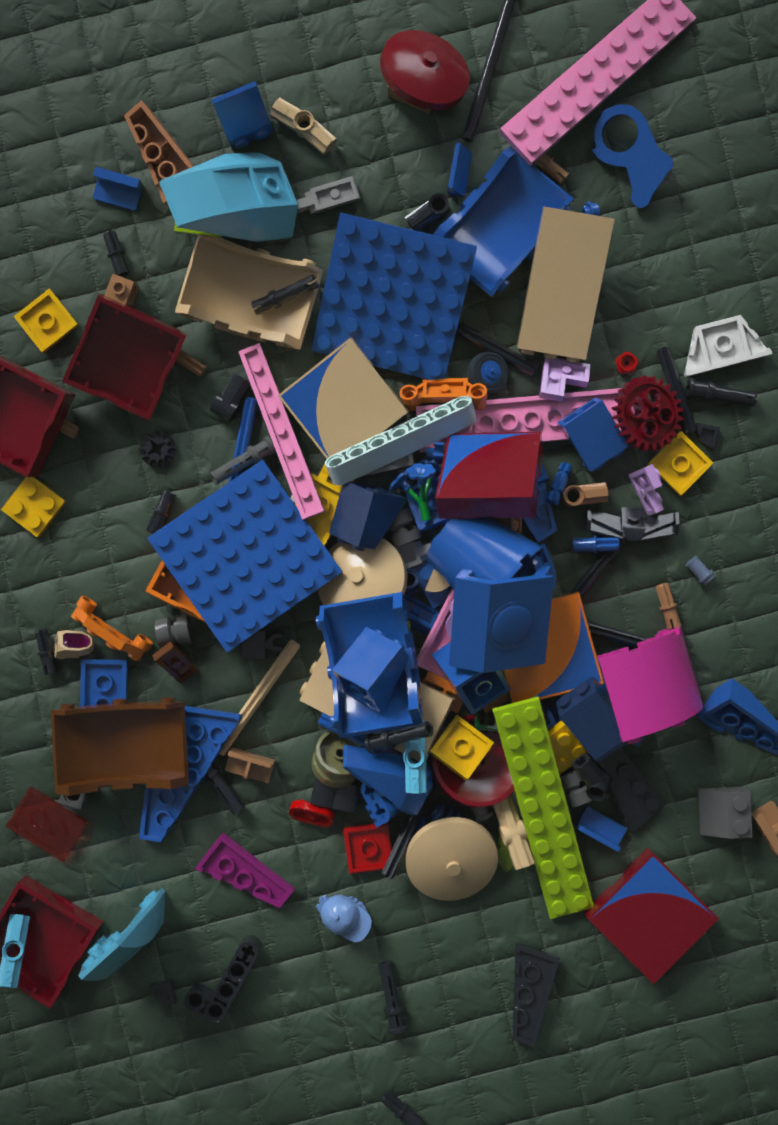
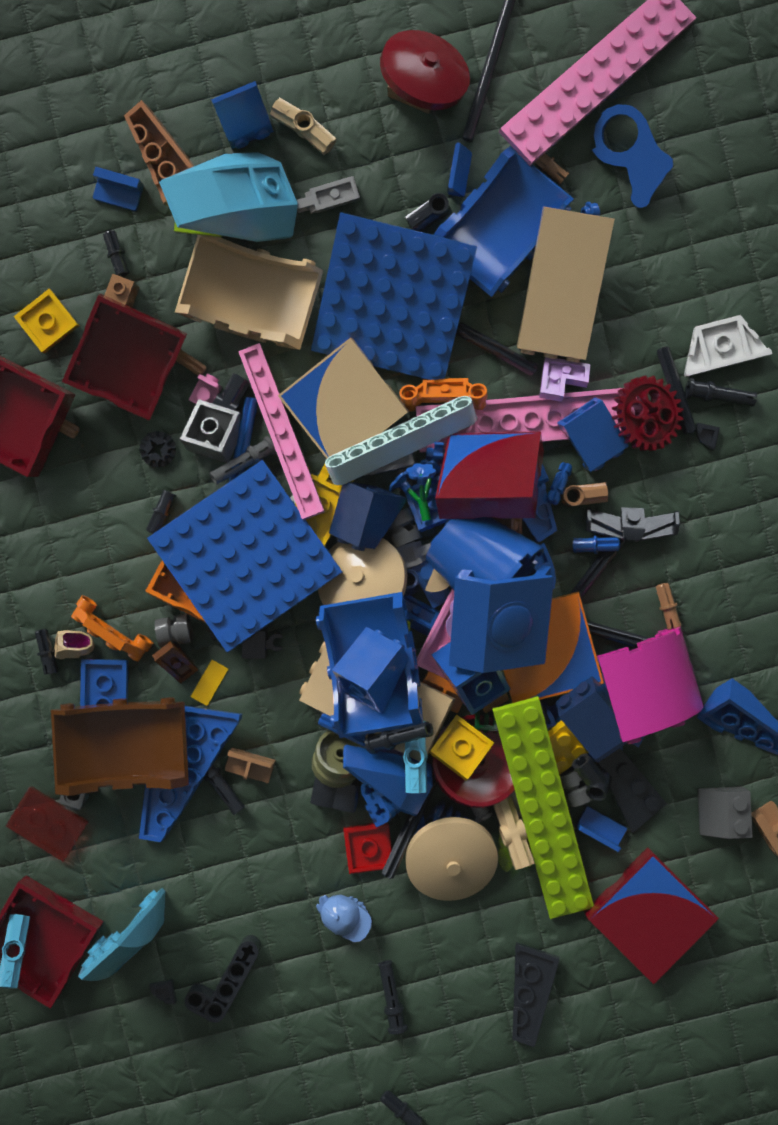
yellow plate [1,477,67,538] -> none
magenta wing [195,832,295,908] -> none
tan axle [220,639,300,756] -> none
black pin [251,274,319,315] -> none
red plate [289,799,335,827] -> none
black wheel [468,352,508,394] -> none
red plate [615,352,638,374] -> none
lavender plate [629,464,664,516] -> none
yellow plate [647,431,713,496] -> none
sand blue pin [685,555,714,585] -> none
none -> dark grey slope [180,399,240,463]
none -> bright pink bracket [189,373,223,404]
none -> yellow sticker [191,660,228,706]

